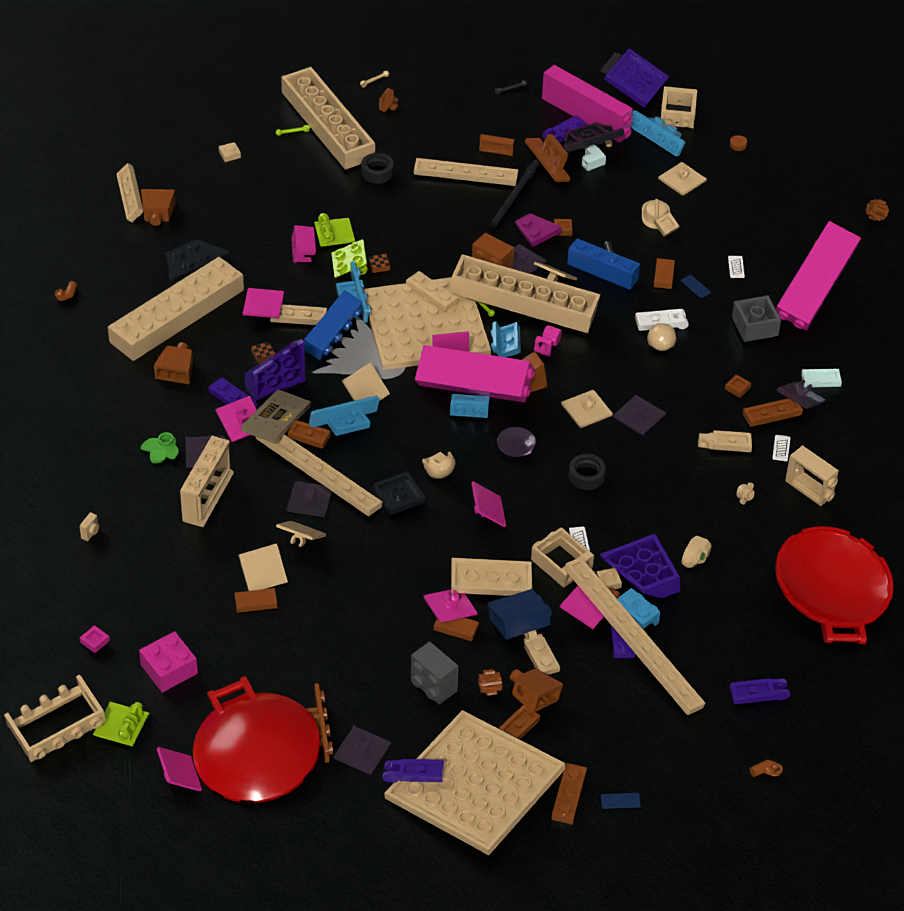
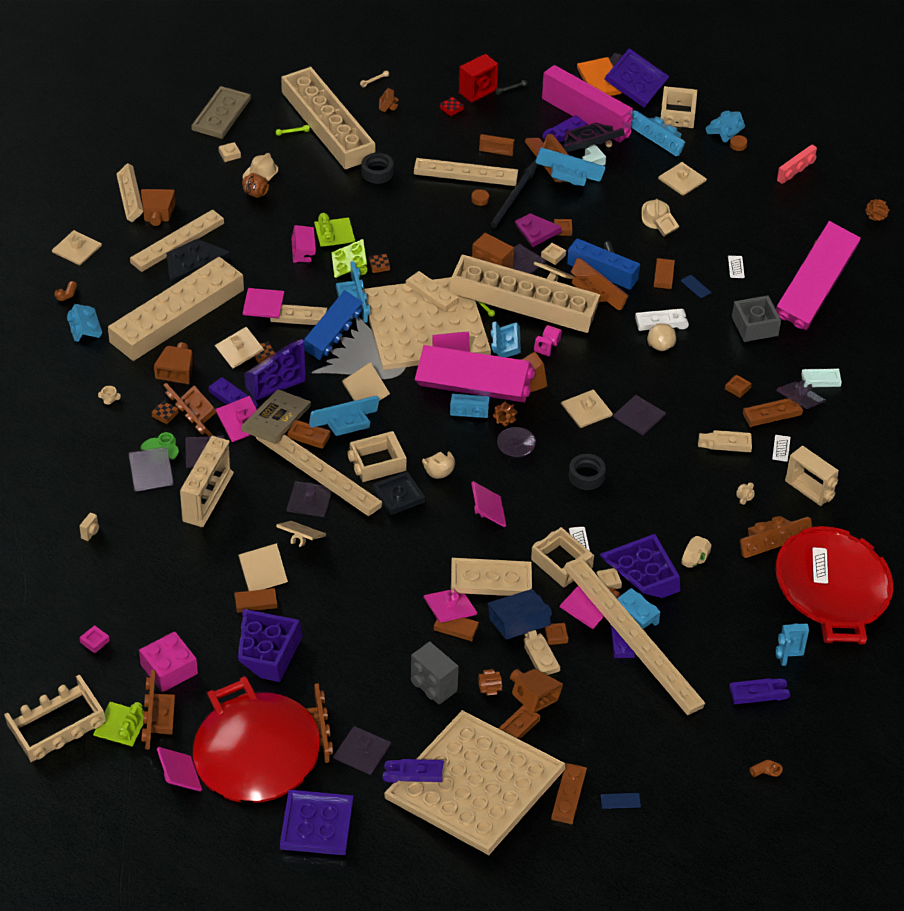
none -> tan piece [52,230,102,265]
none -> dark azure bracket [67,304,102,341]
none -> tan plate [98,386,121,405]
none -> clear purple piece [128,447,173,491]
none -> tan plate [130,210,224,272]
none -> dark orange bracket [142,670,175,749]
none -> dark orange tile [152,401,178,424]
none -> dark orange bracket [164,383,216,437]
none -> dark tan tile [192,86,251,139]
none -> tan piece [215,327,264,369]
none -> dark purple wedge [238,609,303,682]
none -> dark orange head [242,173,269,198]
none -> tan piece [243,153,278,181]
none -> dark purple plate [280,790,353,855]
none -> tan window [348,431,406,482]
none -> red tile [440,97,464,116]
none -> red brick [459,54,498,102]
none -> dark orange tile [472,190,489,206]
none -> dark orange gear [493,401,518,426]
none -> dark azure bracket [536,147,605,186]
none -> tan plate [541,243,566,265]
none -> dark orange tile [545,623,568,645]
none -> dark orange bracket [571,258,628,310]
none -> orange tile [577,57,623,96]
none -> dark azure bracket [705,111,745,142]
none -> dark orange bracket [740,516,812,558]
none -> dark azure bracket [776,624,809,666]
none -> coral plate [777,145,817,184]
none -> white sticker [813,547,828,583]

